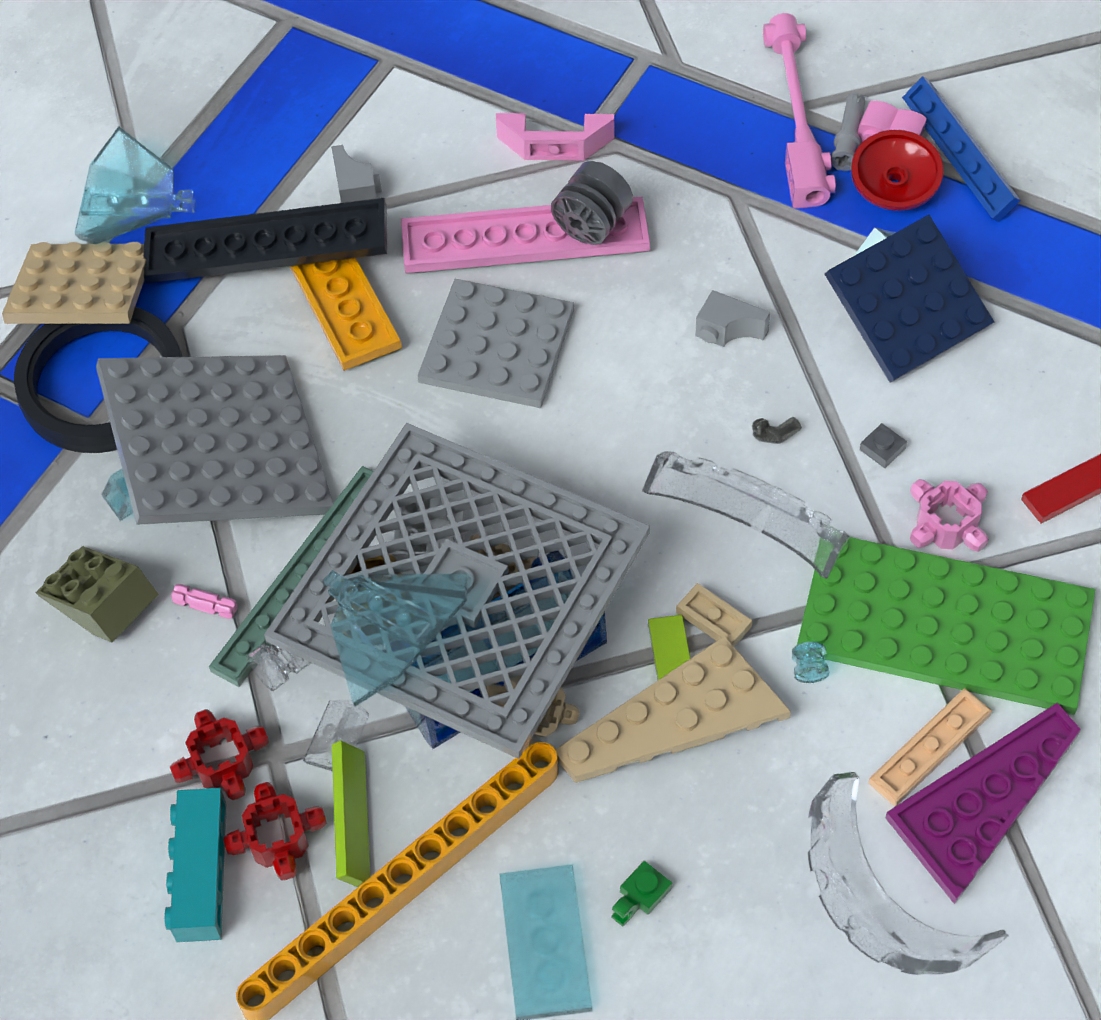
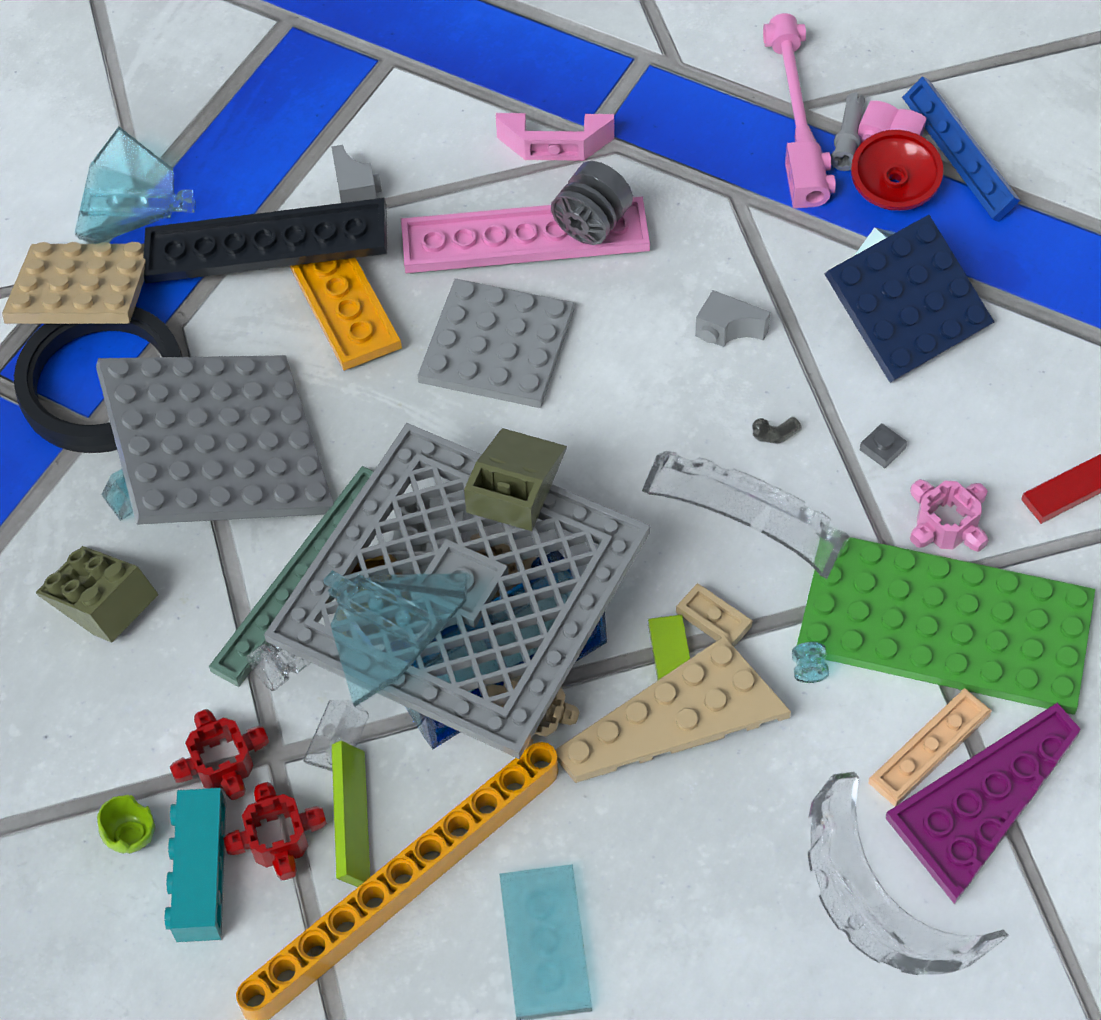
bright pink axle [171,584,238,619] -> none
green plate [611,861,673,927] -> none
none -> lime hair [97,795,156,854]
none -> olive slope [464,428,567,531]

